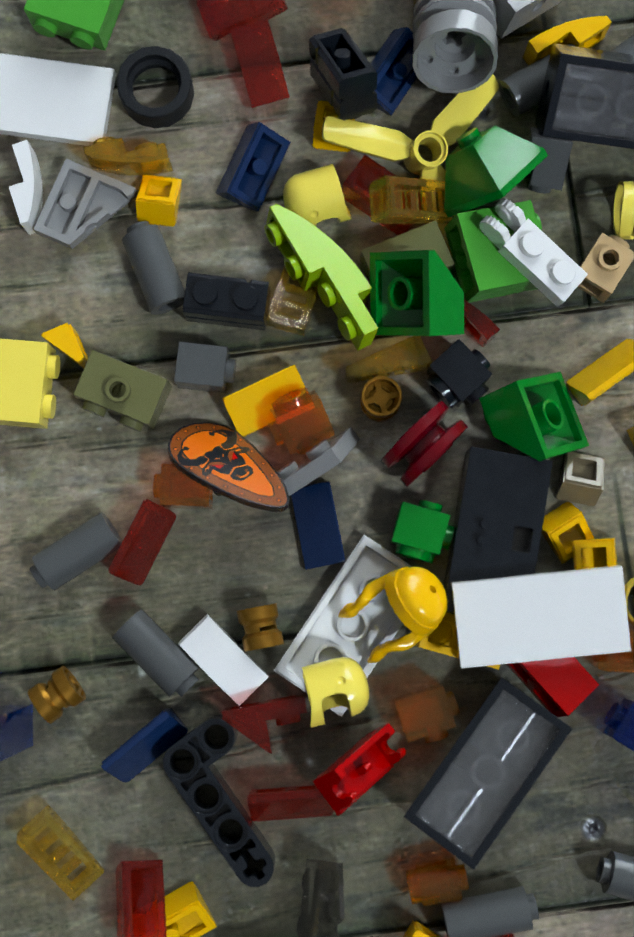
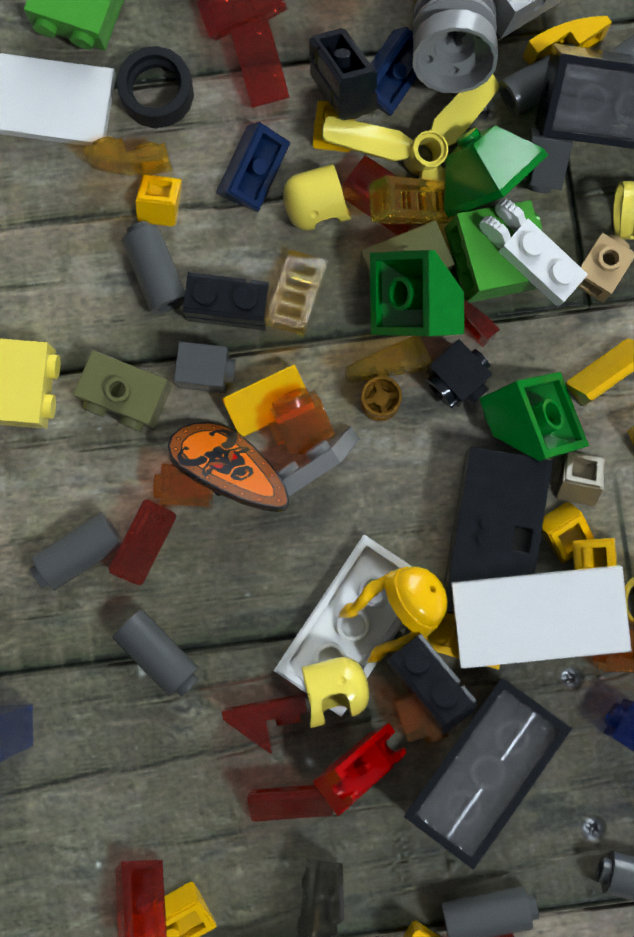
white slope [9,140,43,235] -> none
clear yellow slope [16,805,105,901] -> none
pearl gold wheel [28,666,86,724] -> none
light grey wing [33,159,138,249] -> none
yellow slope [41,323,88,368] -> none
dark blue slope [101,708,188,783] -> none
black beam [163,715,275,887] -> none
white slope [178,614,269,706] -> none
pearl gold wheel [237,603,284,652] -> none
lime slope [264,204,378,351] -> none
dark blue slope [291,481,346,570] -> none
dark red wheel [381,401,468,487] -> none
green brick [390,500,455,564] -> none
clear orange brick [406,857,469,907] -> none
red hinge [507,657,599,717] -> none
none -> black brick [388,634,477,736]

